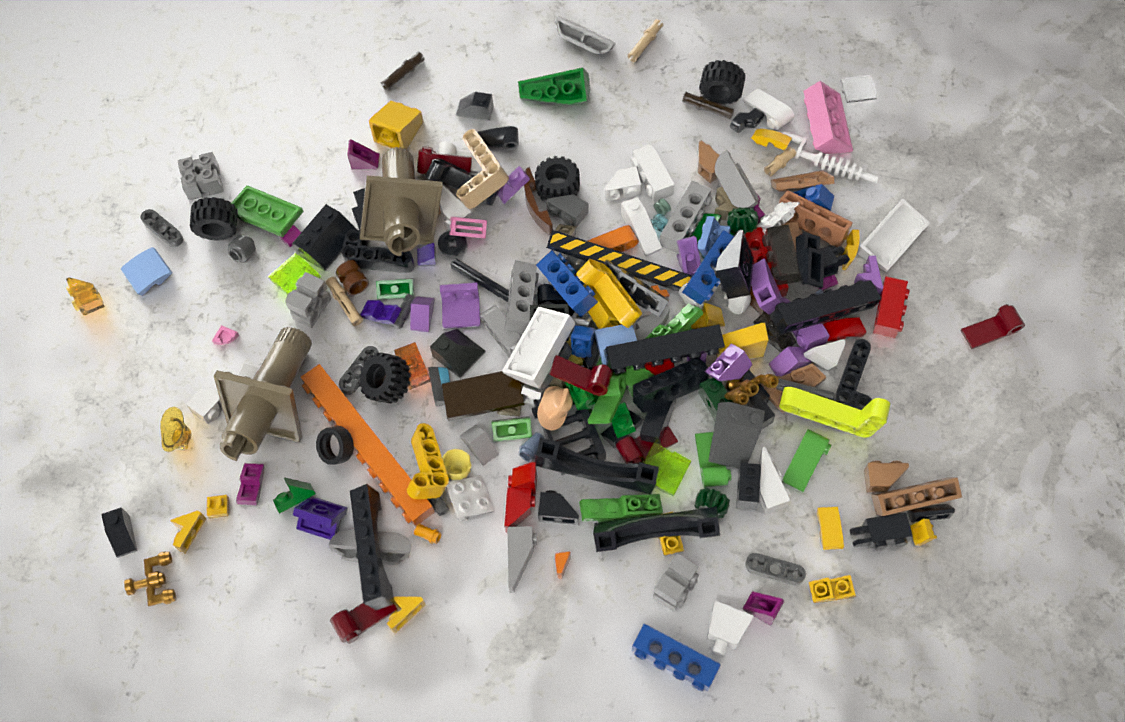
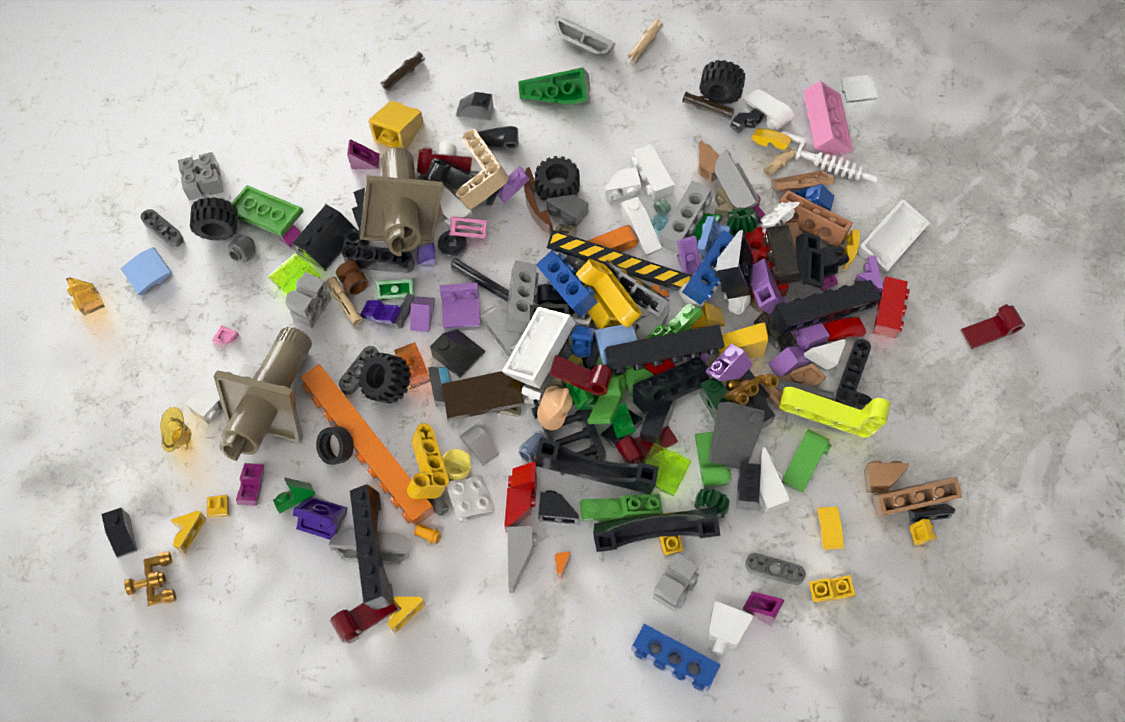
bright green slope [491,416,532,442] -> none
black hinge [849,513,913,550] -> none

